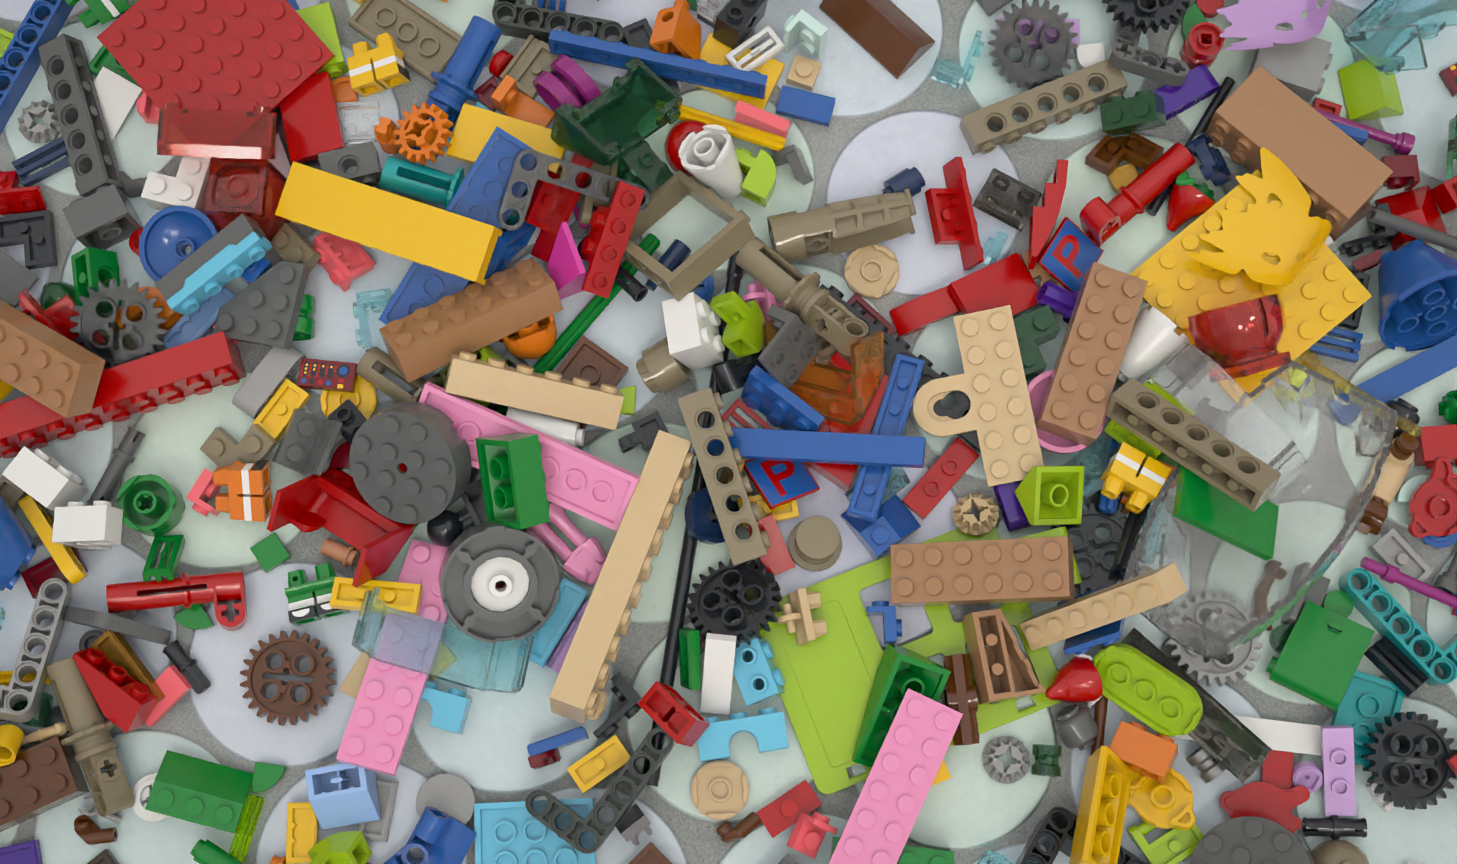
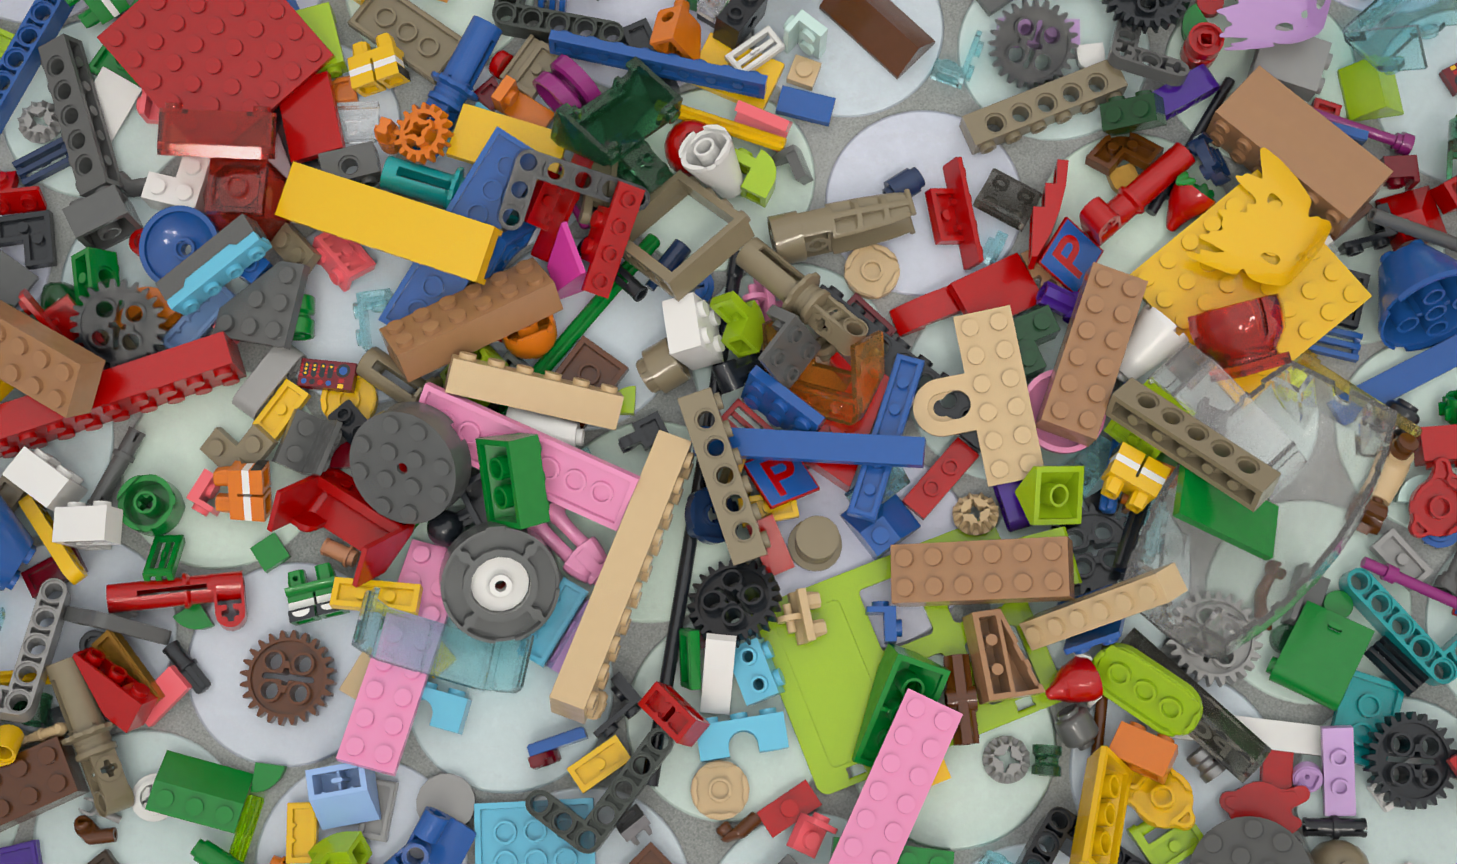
dark red tile [1352,249,1382,273] -> none

